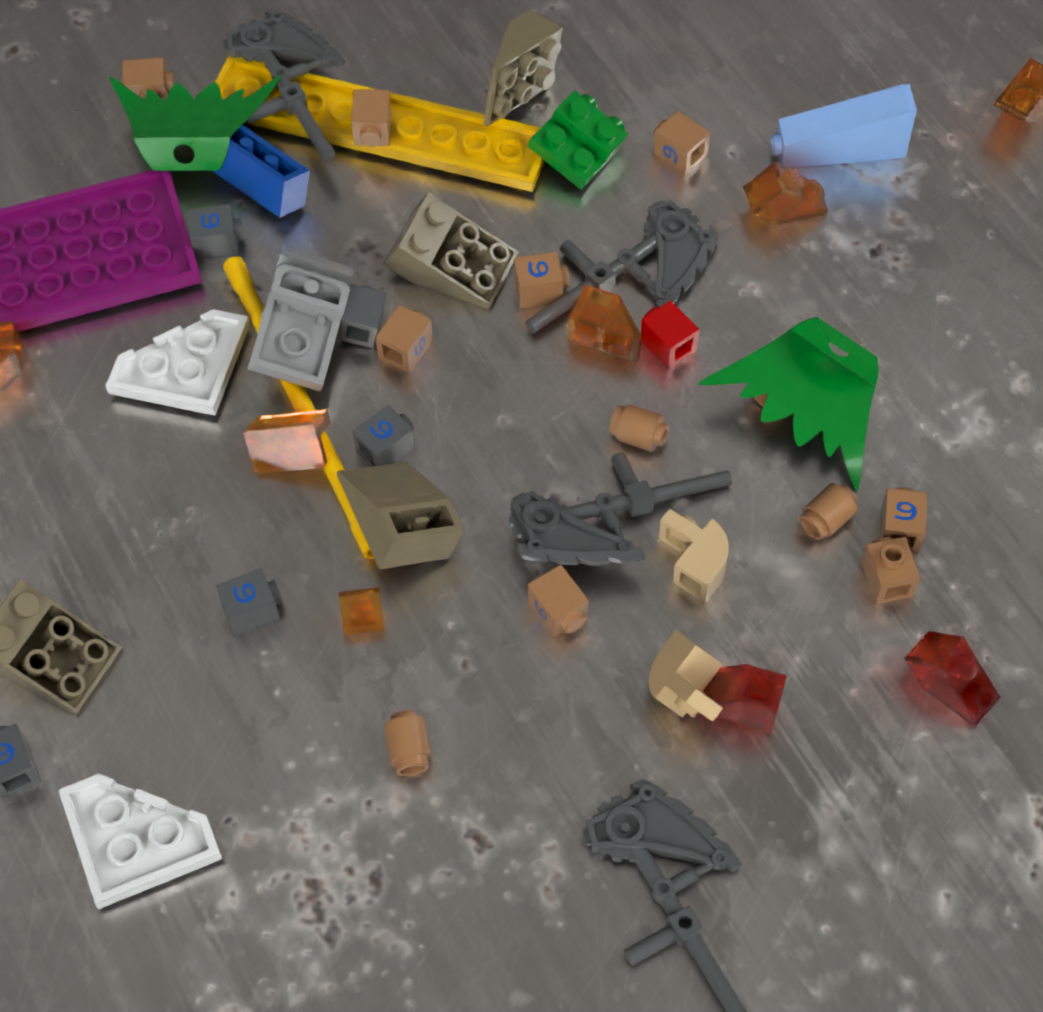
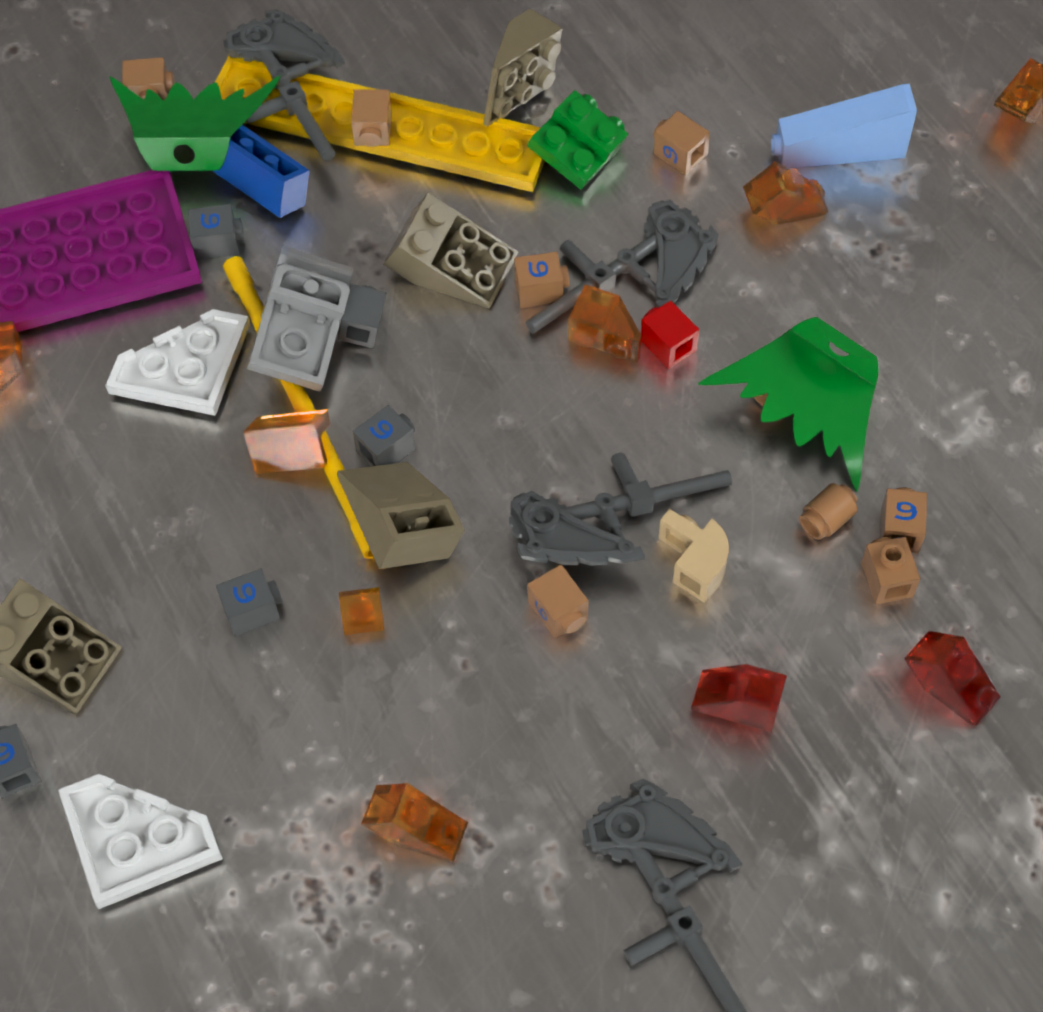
medium nougat brick [375,305,433,373] -> none
medium nougat brick [384,710,432,776] -> none
medium nougat brick [609,404,669,452] -> none
tan brick [649,629,723,721] -> none
none -> clear orange slope [361,783,468,862]

